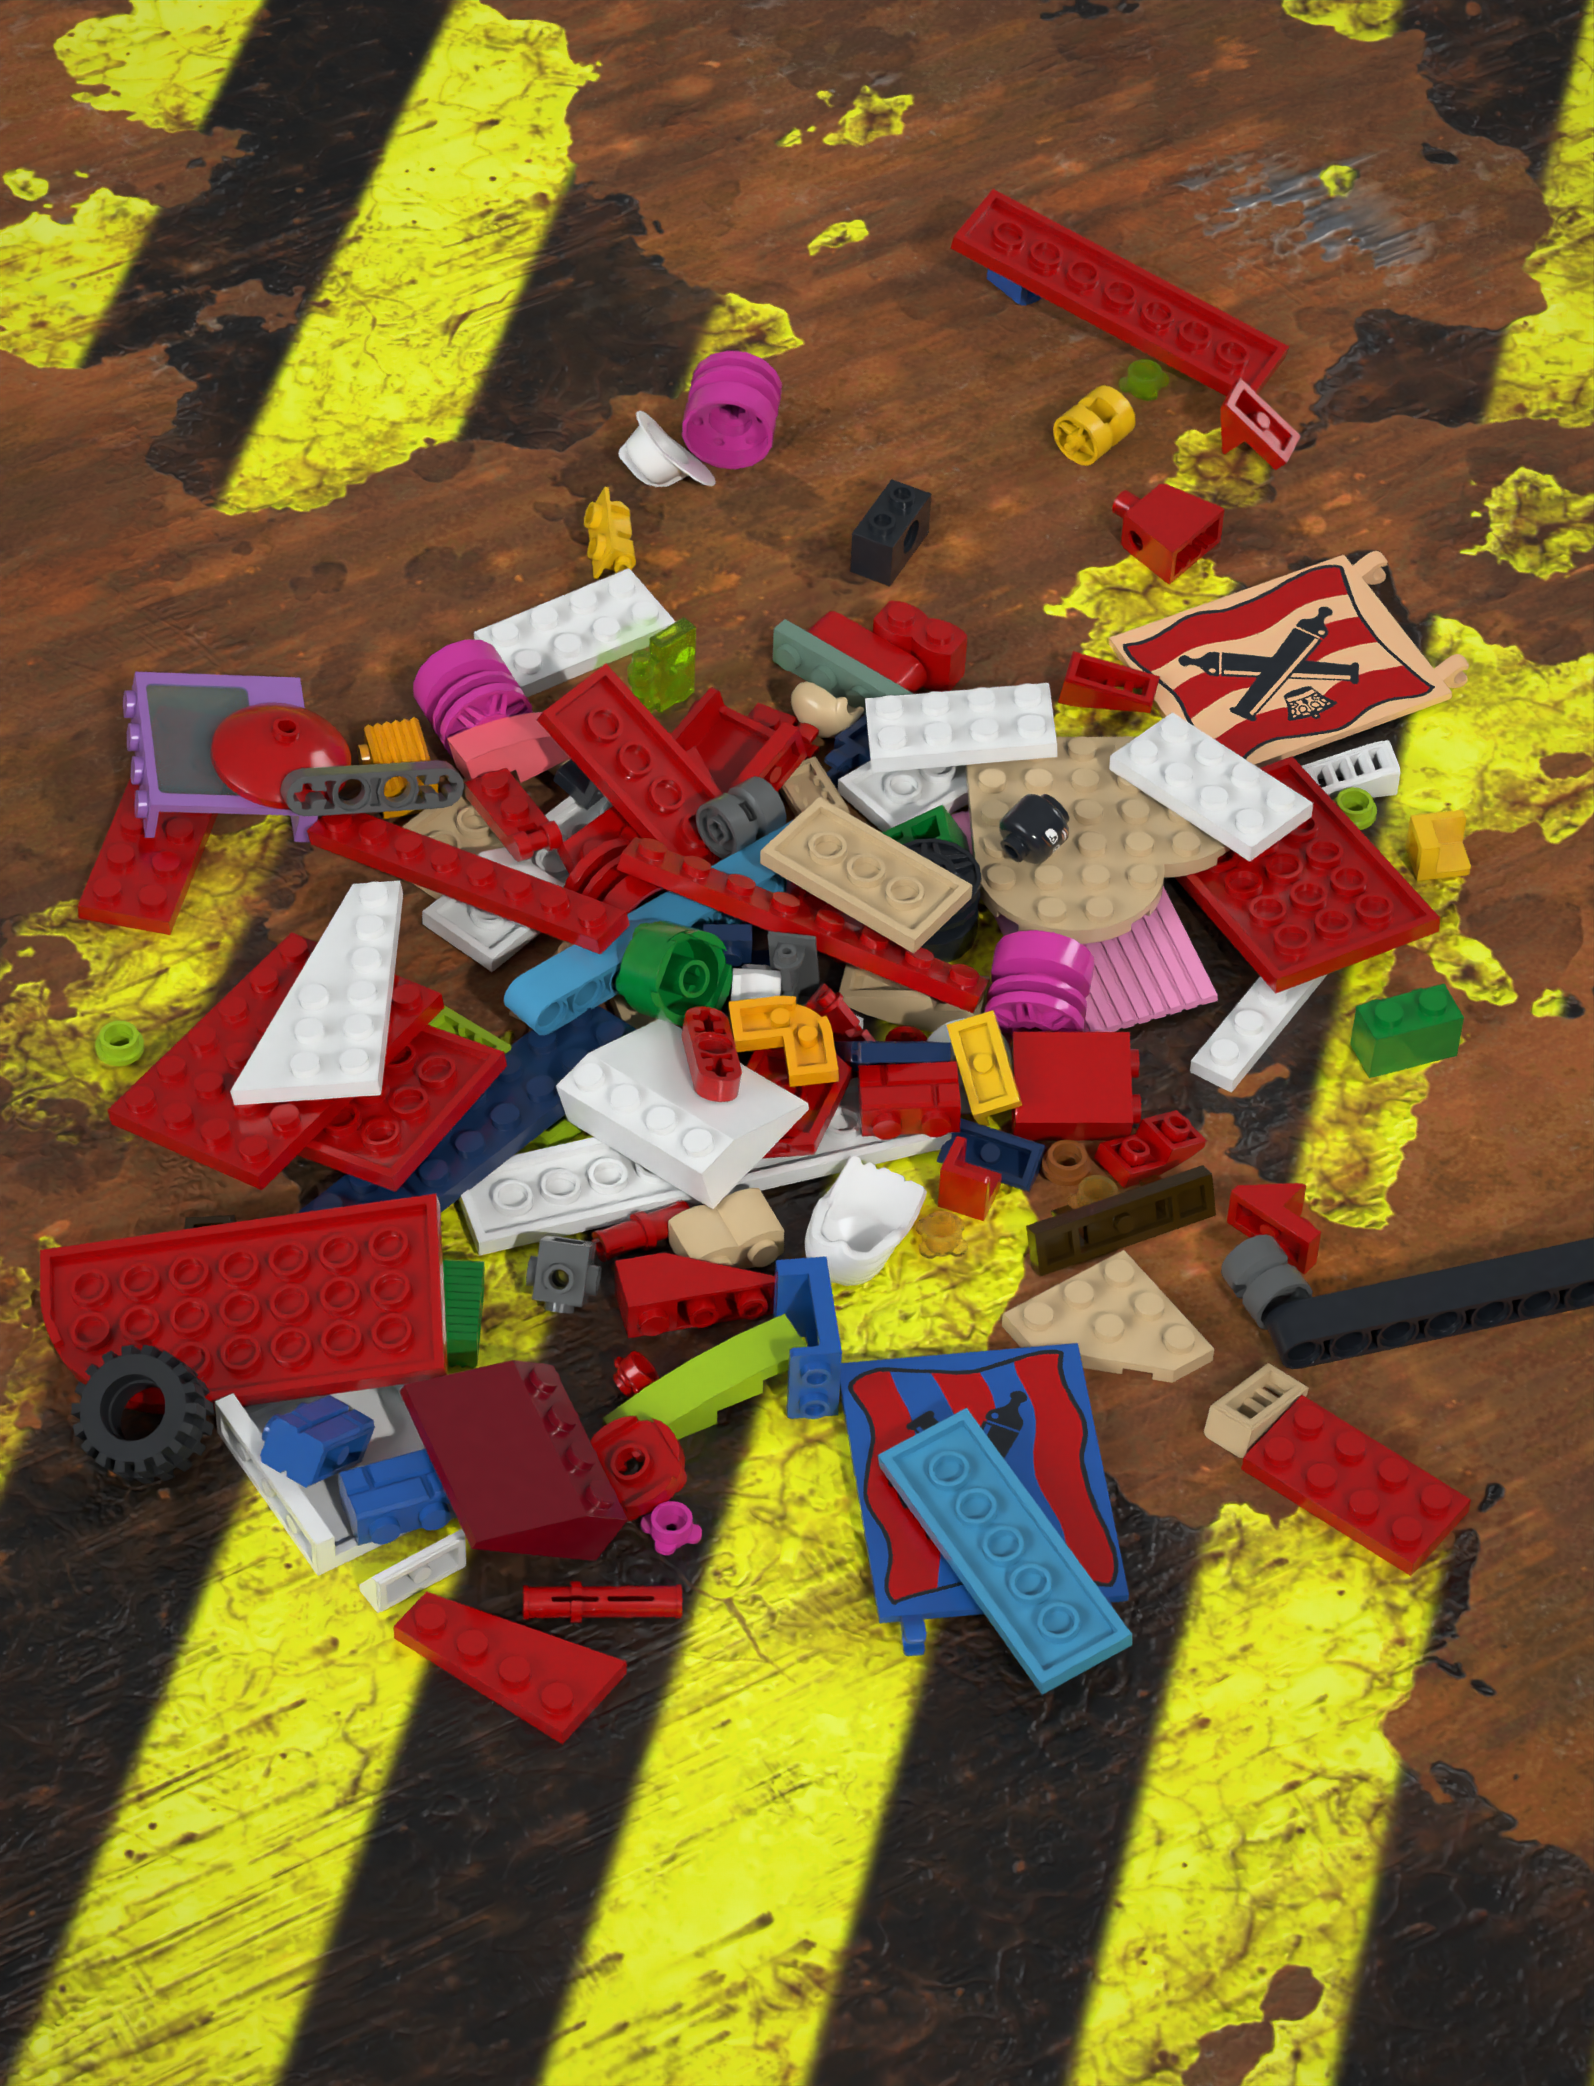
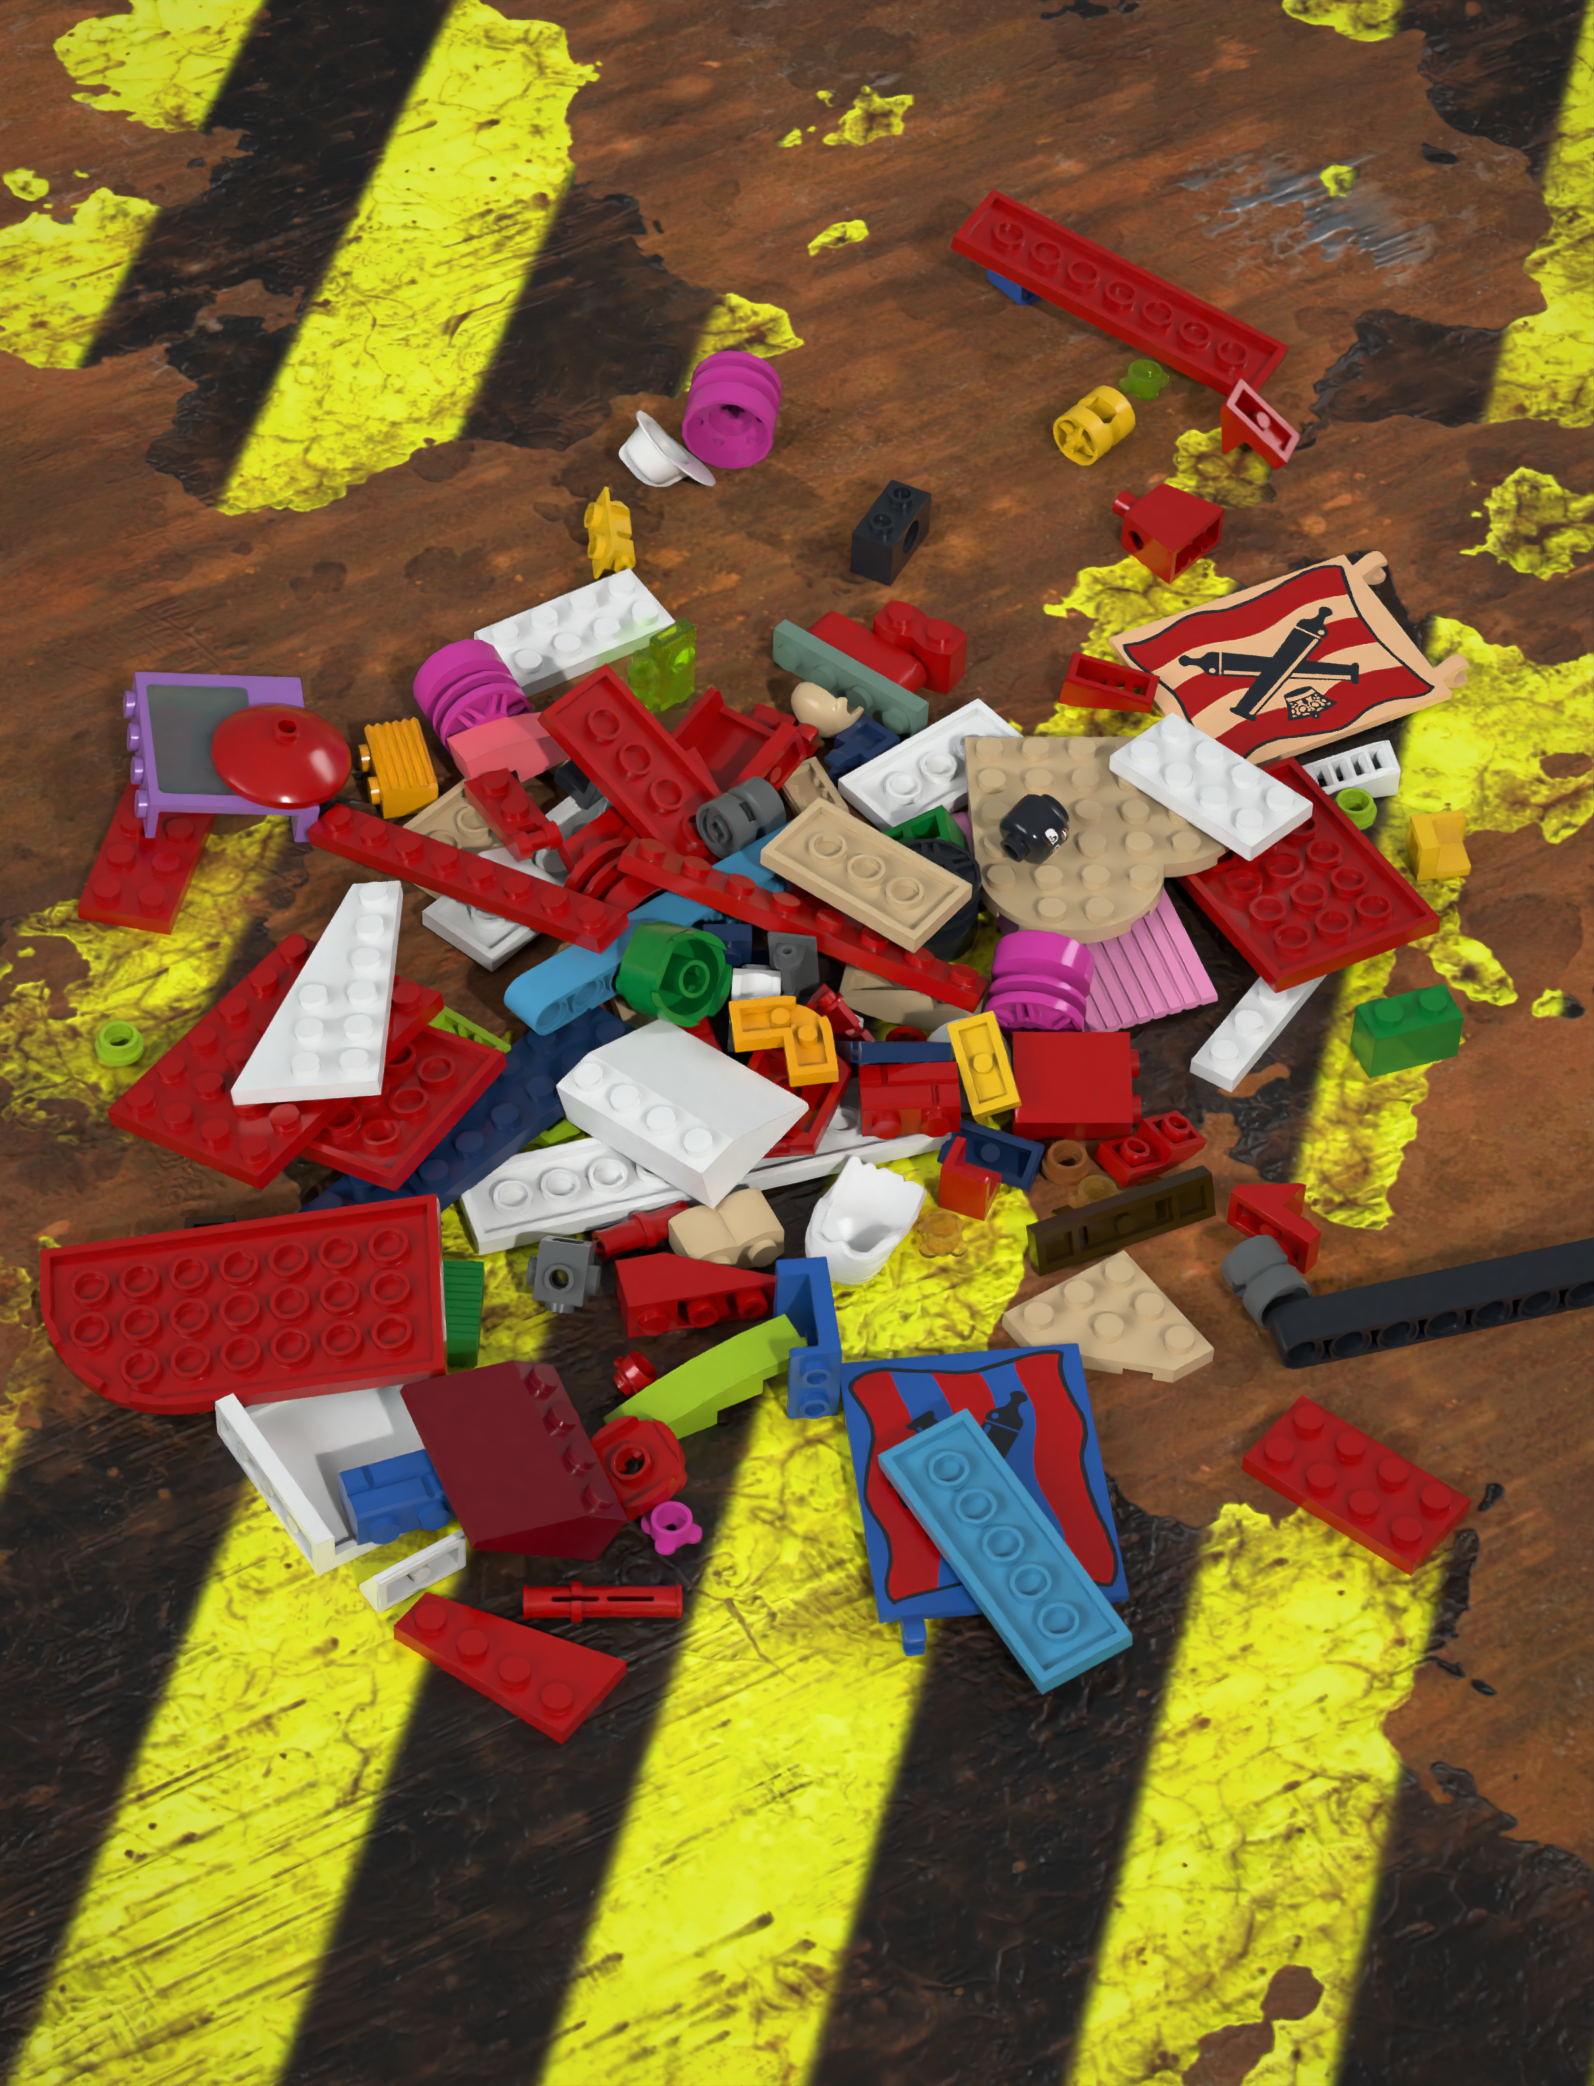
black tyre [71,1345,214,1483] -> none
blue brick [260,1395,375,1488] -> none
dark grey beam [280,760,464,816] -> none
red beam [682,1006,742,1102] -> none
white plate [865,683,1058,773] -> none
tan slope [1204,1363,1309,1458] -> none

